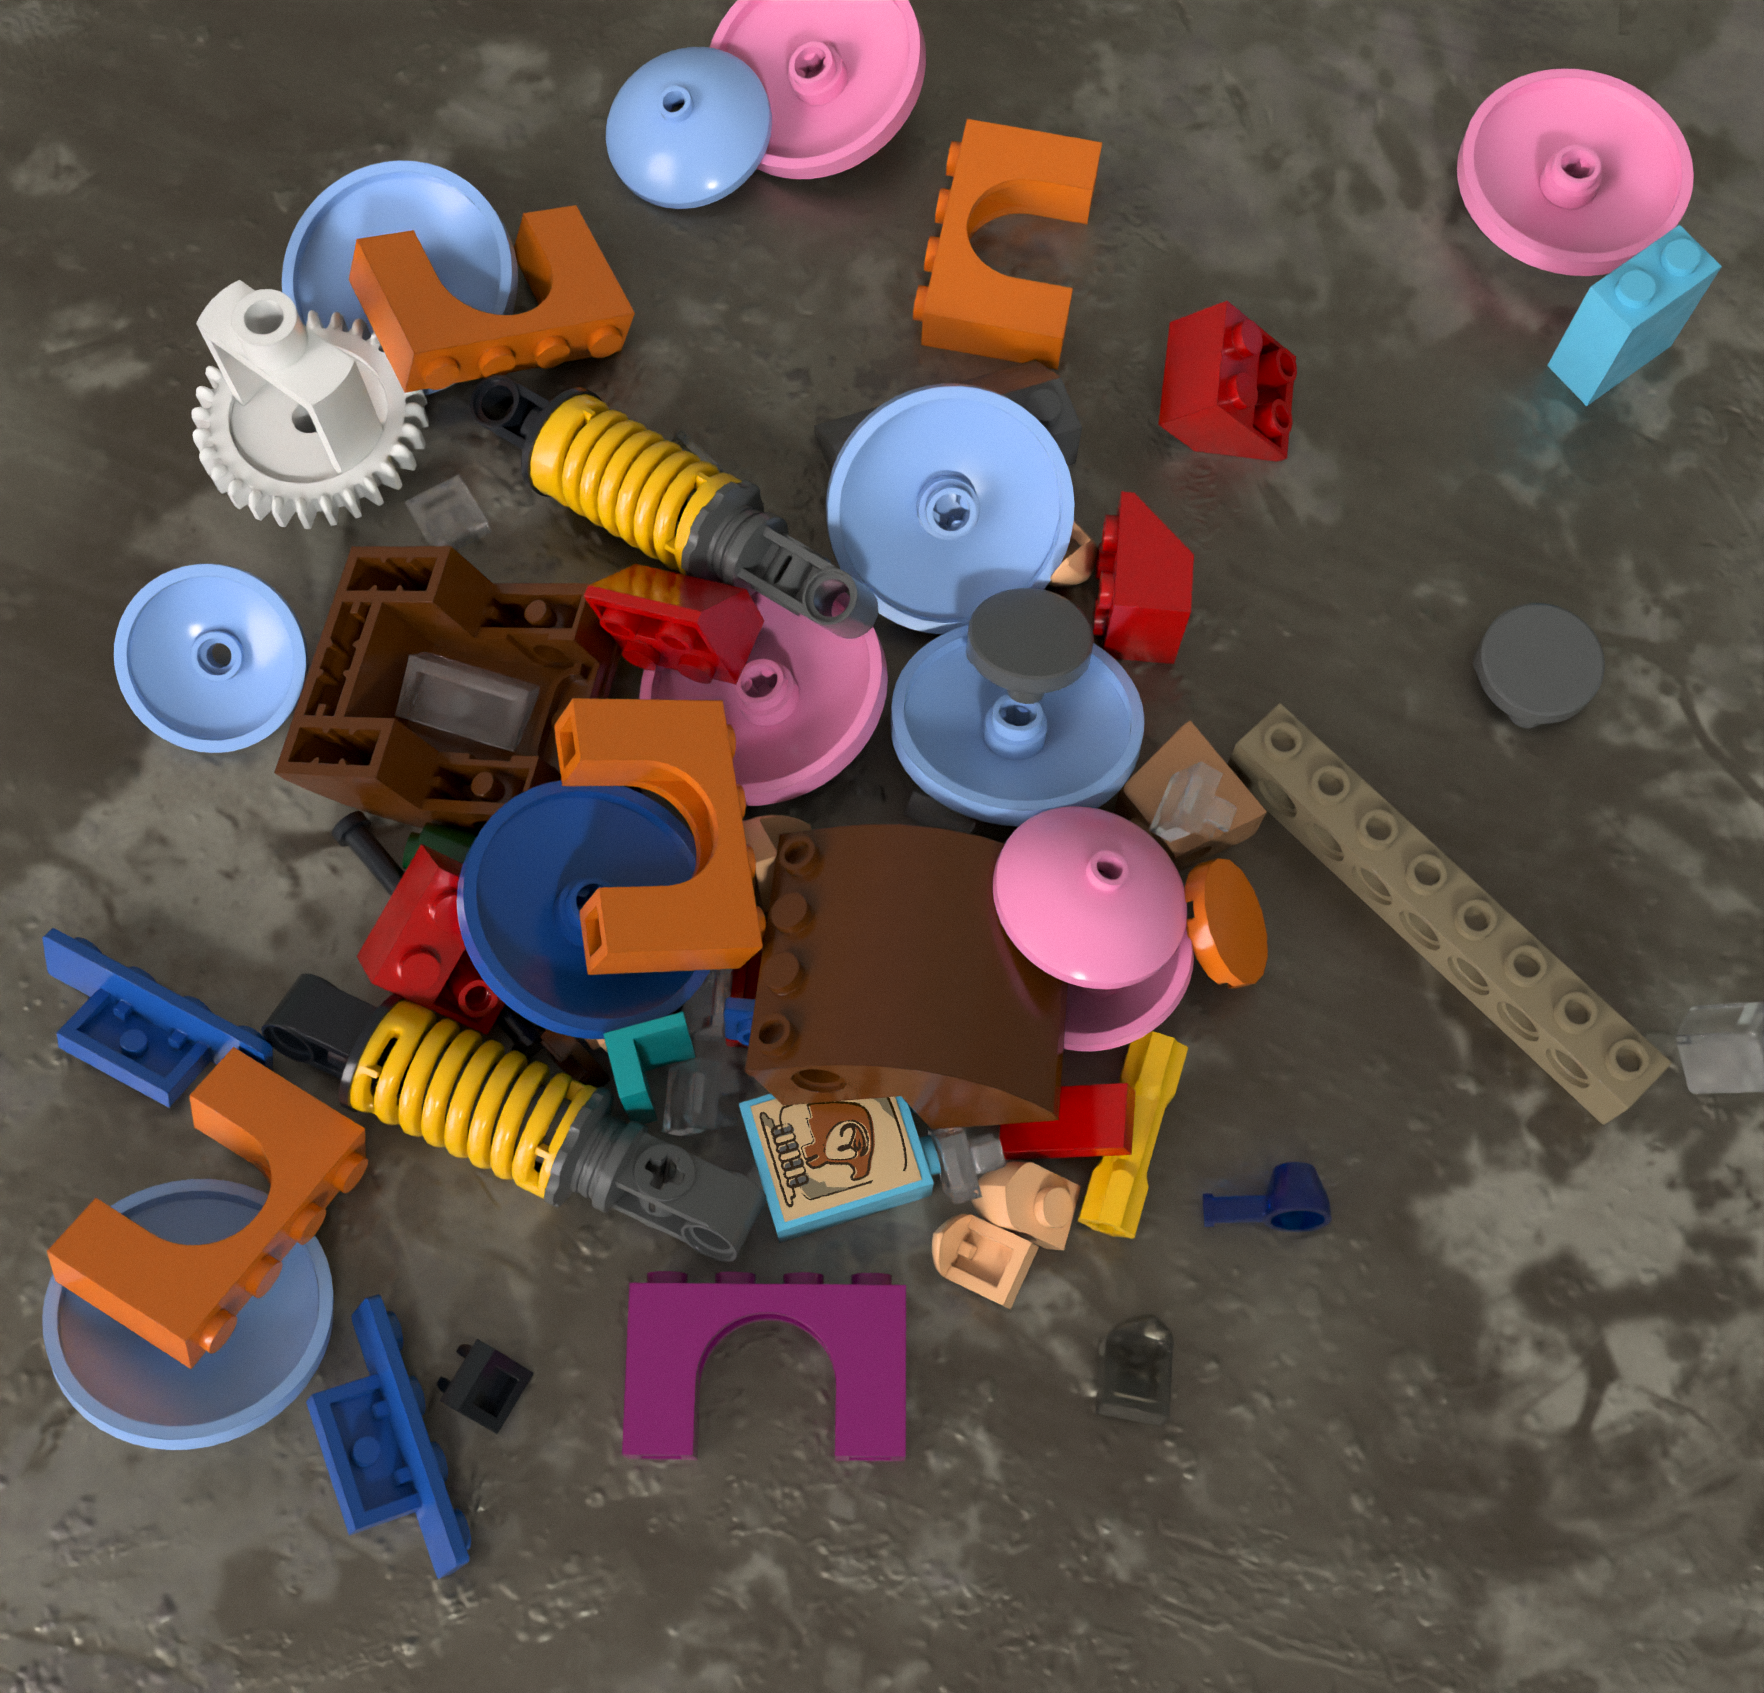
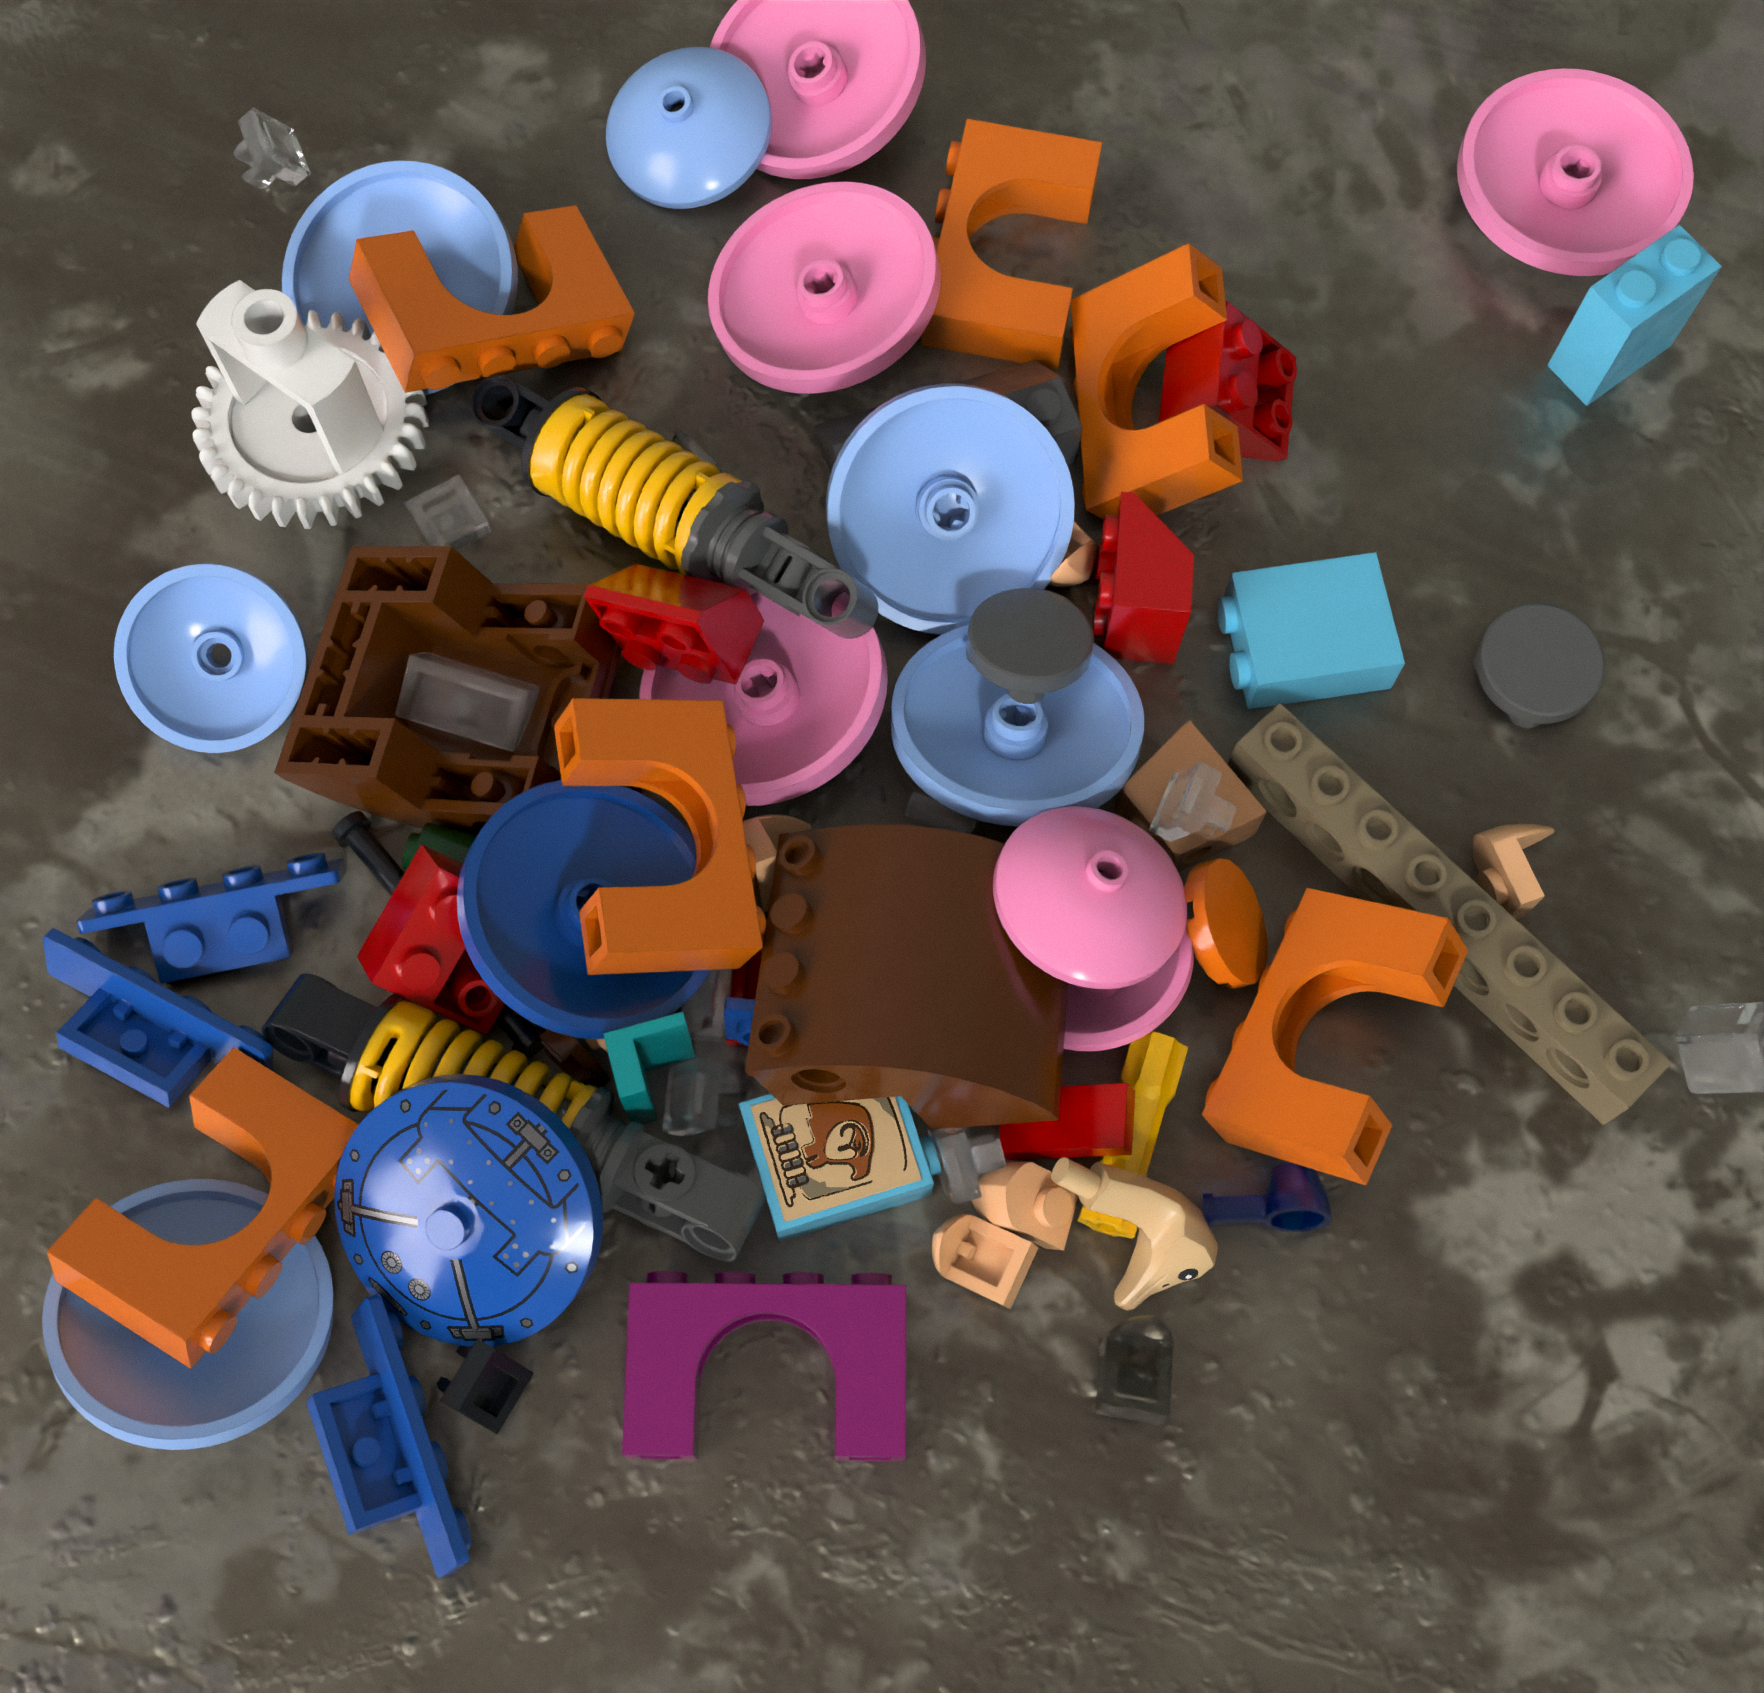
none -> blue bracket [76,853,346,984]
none -> clear tile [233,107,311,189]
none -> blue dish [334,1074,603,1347]
none -> bright pink dish [708,182,941,394]
none -> tan animal [1051,1157,1219,1311]
none -> orange arch [1070,243,1243,520]
none -> orange arch [1202,888,1469,1185]
none -> medium azure brick [1216,552,1405,710]
none -> light nougat plate [1473,824,1555,919]

